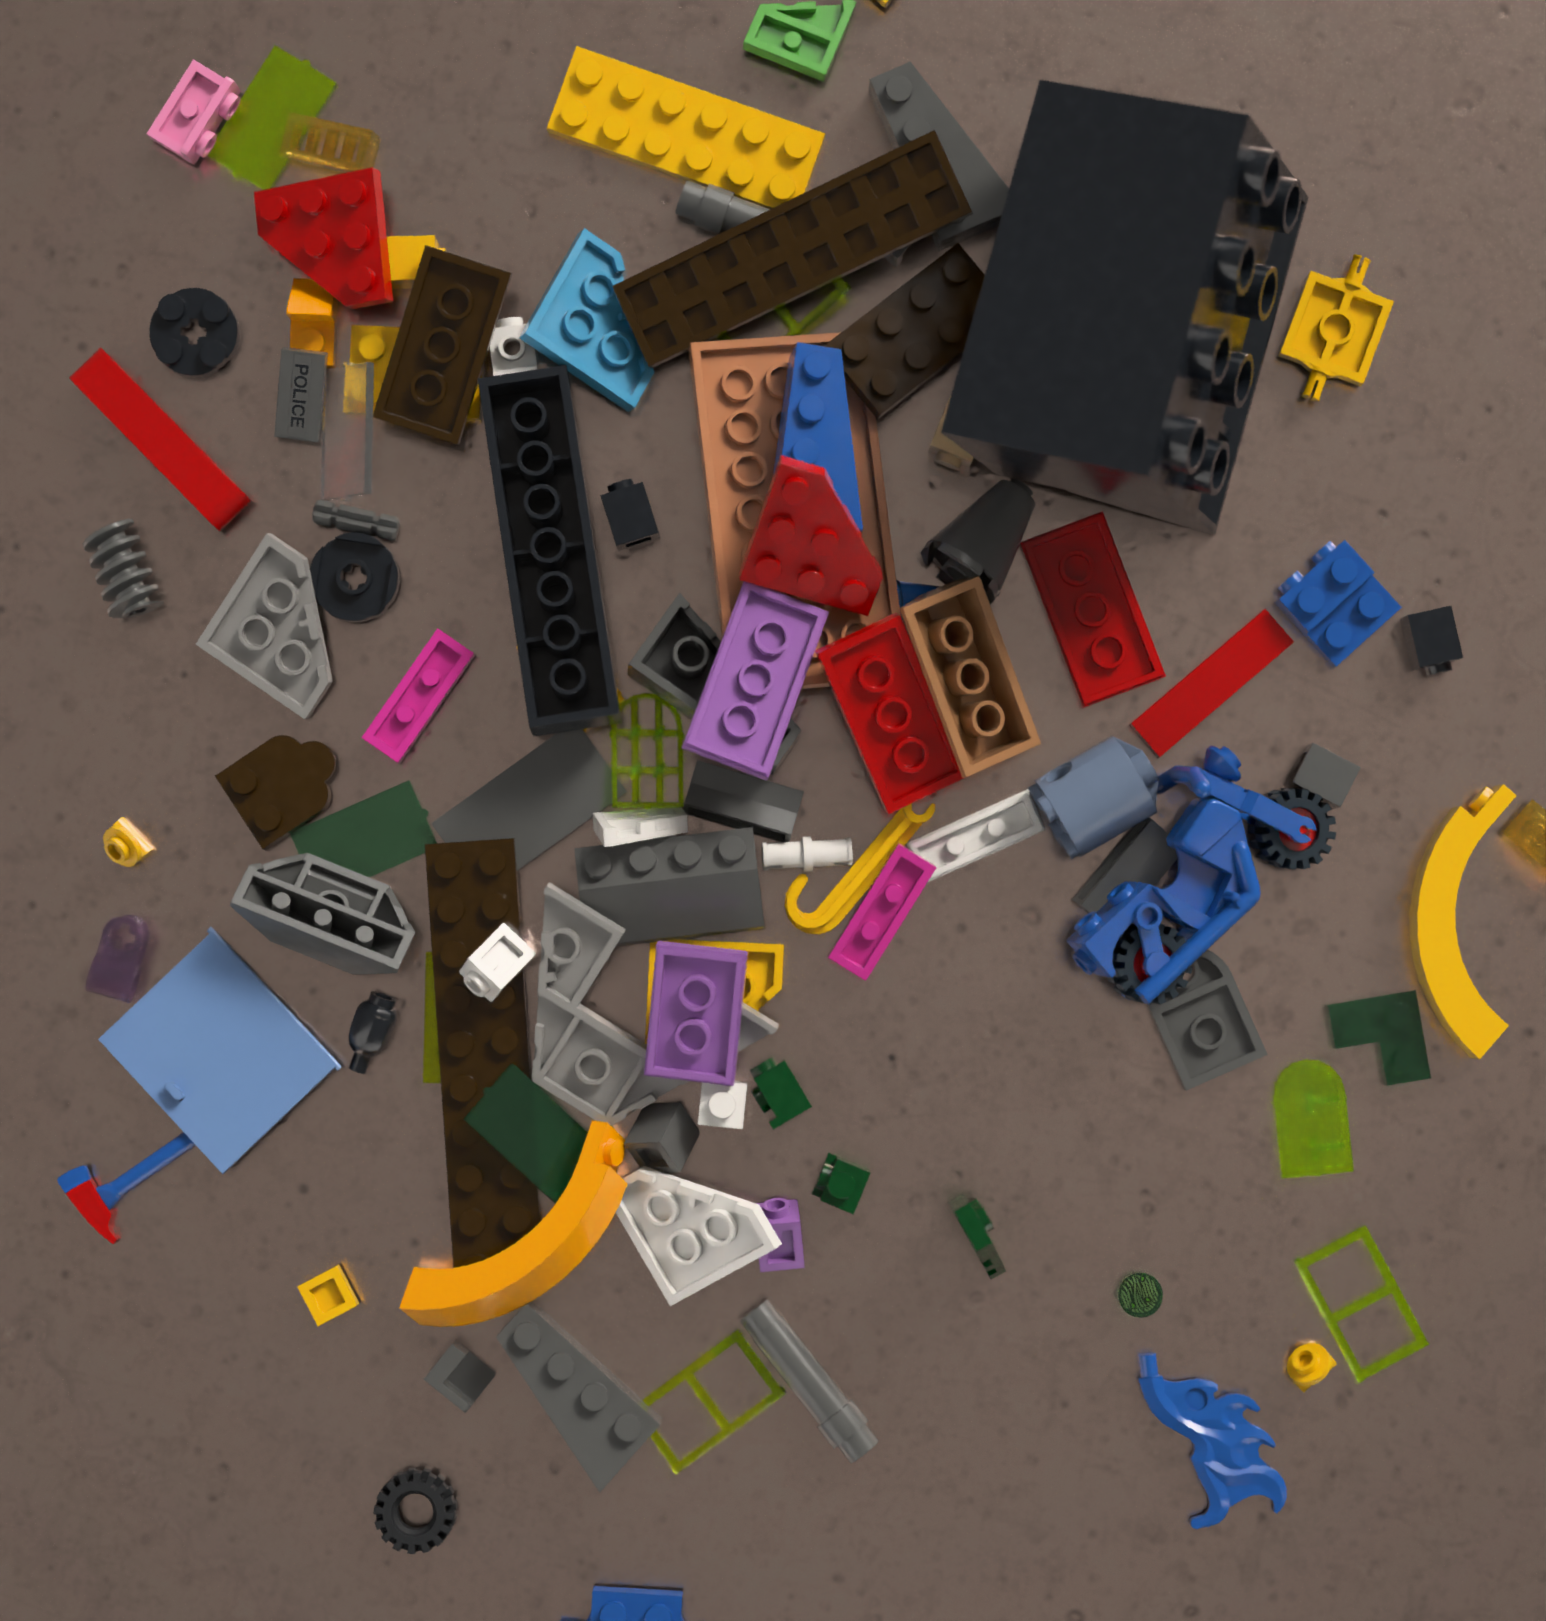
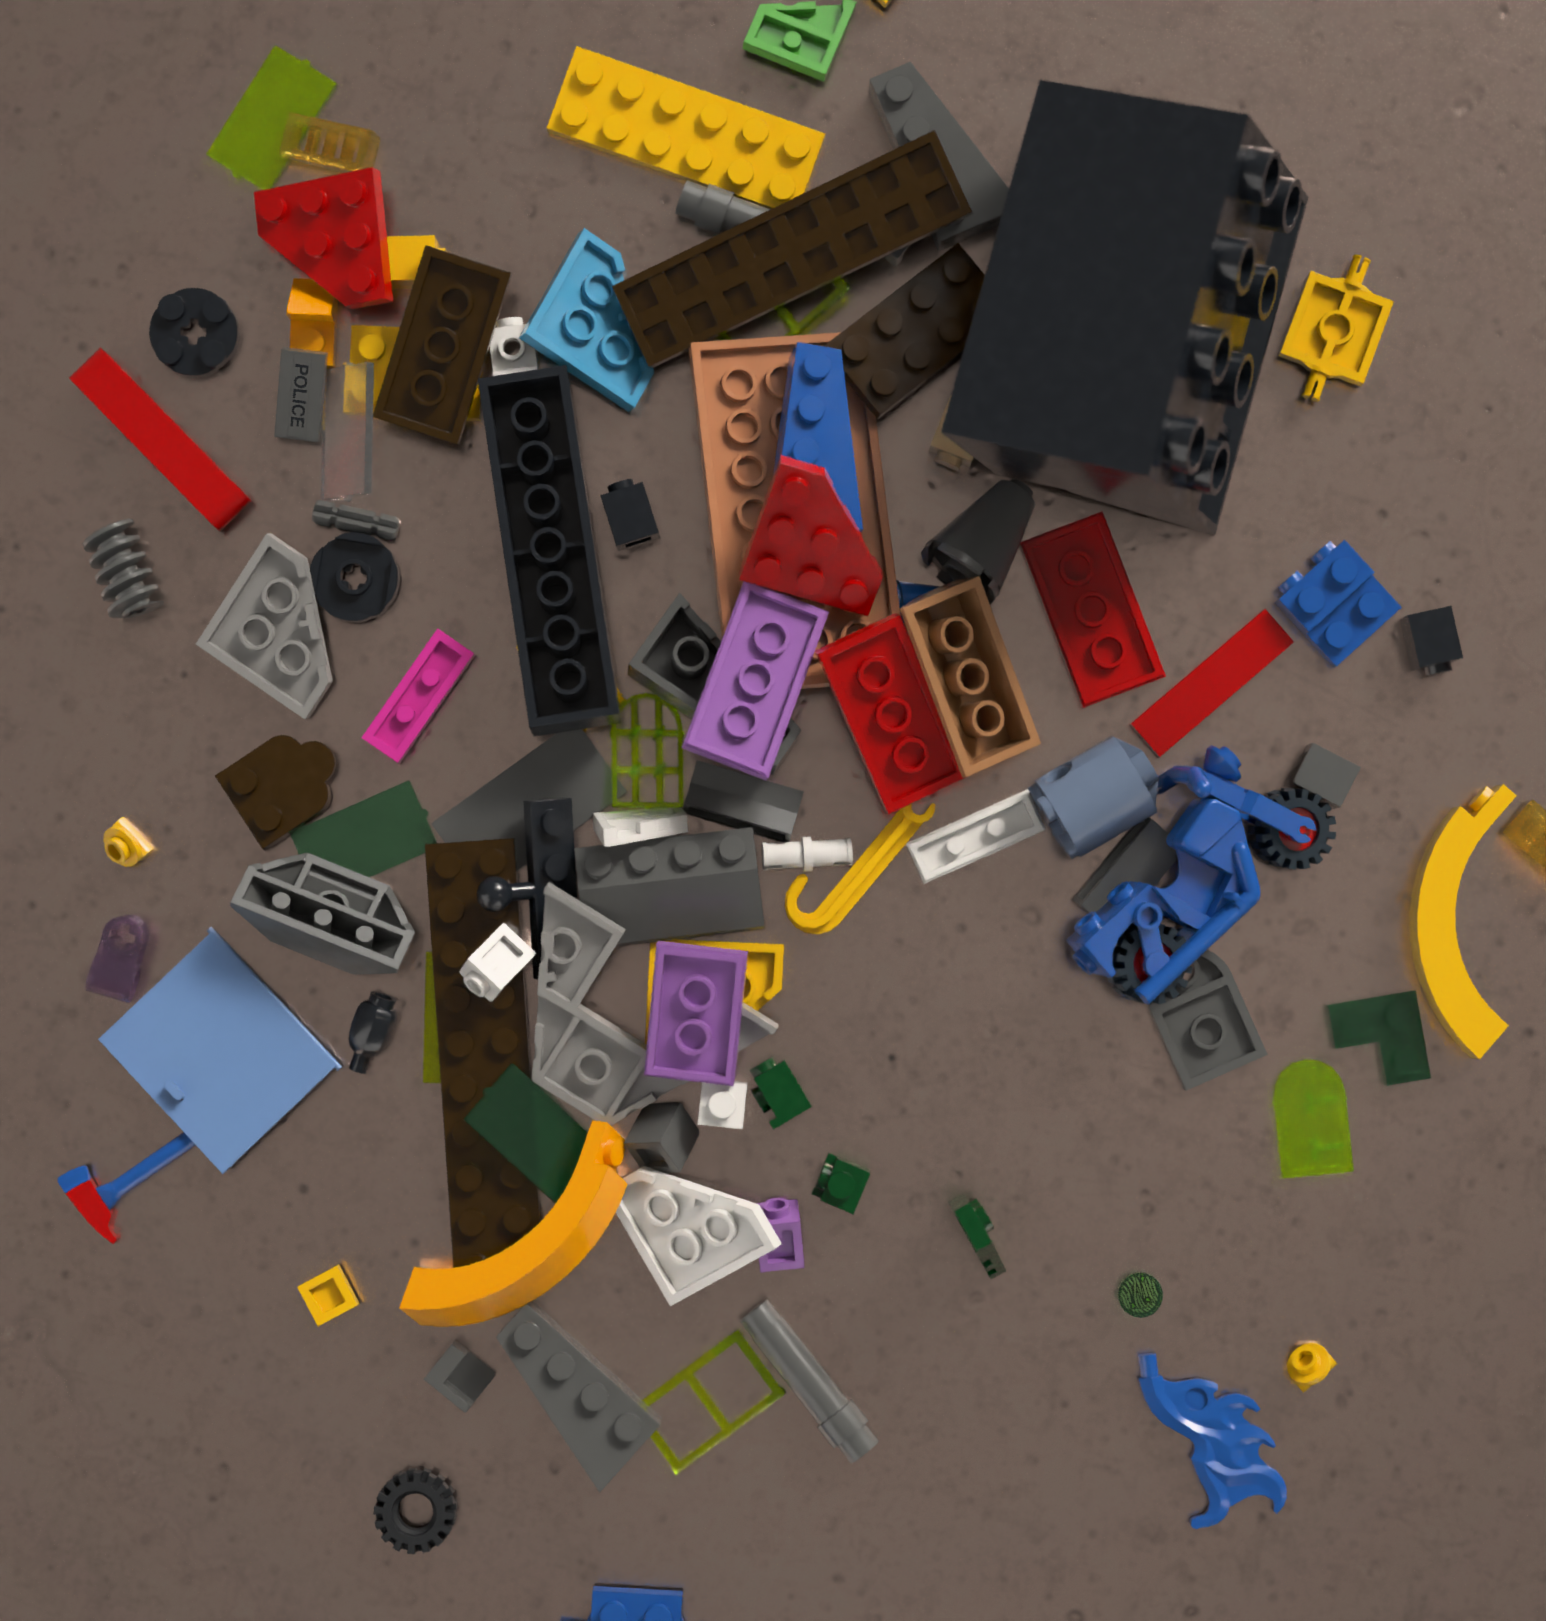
bright pink bracket [147,59,241,165] -> none
dark pink plate [828,843,937,981] -> none
clear neon green window [1294,1225,1429,1383] -> none
none -> black plate [476,797,577,979]

